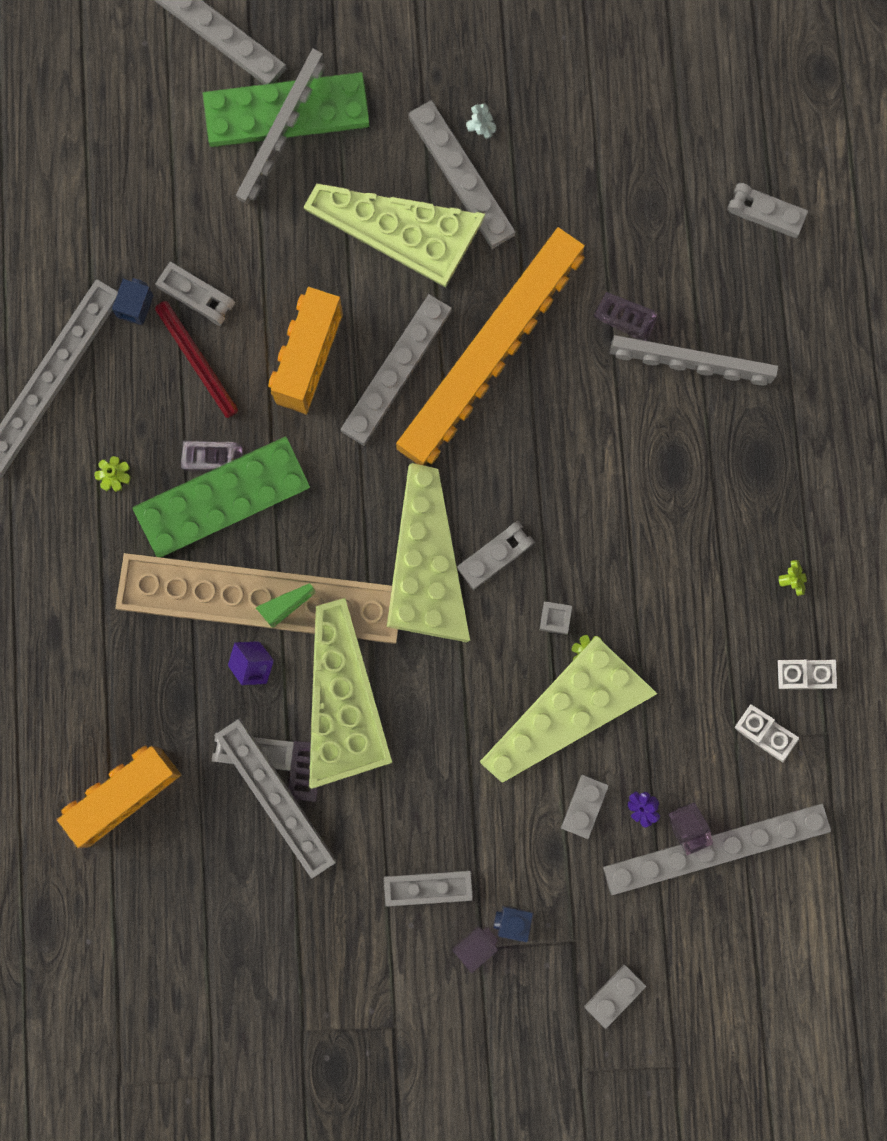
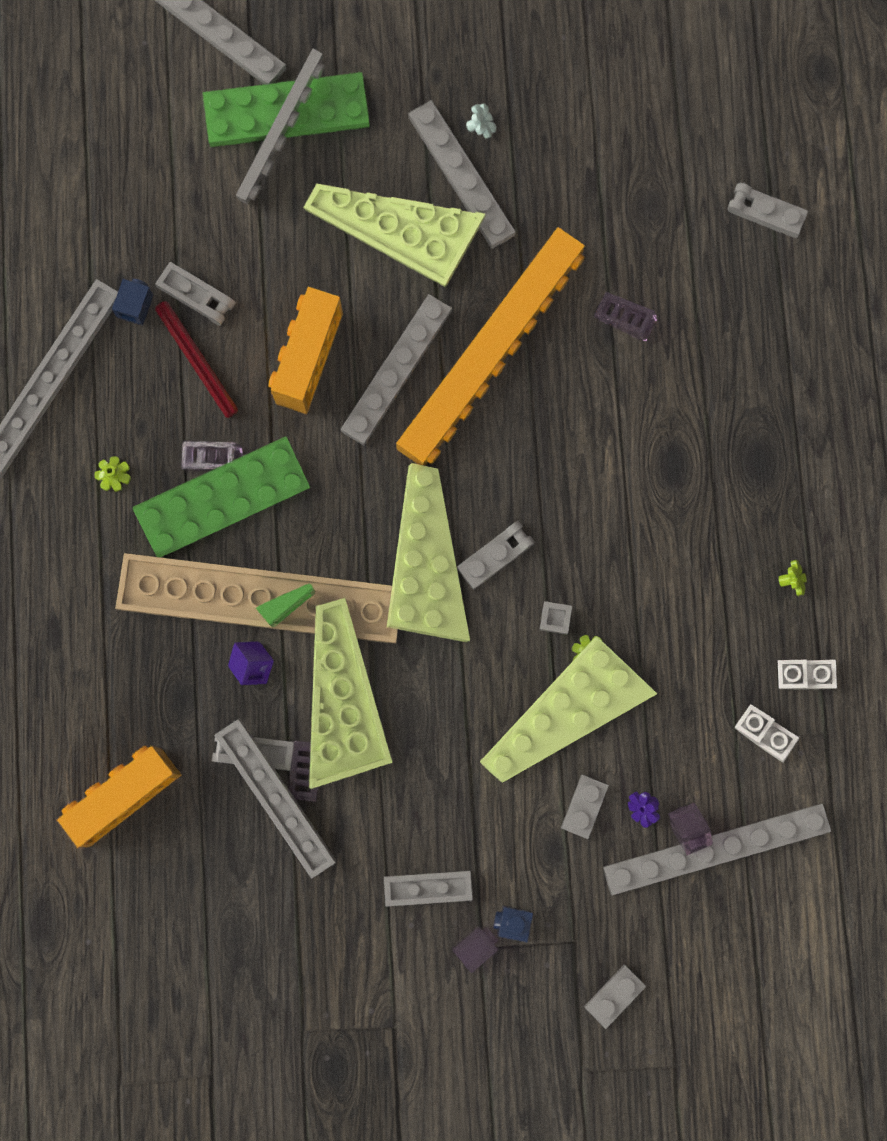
light grey plate [609,335,778,385] -> none

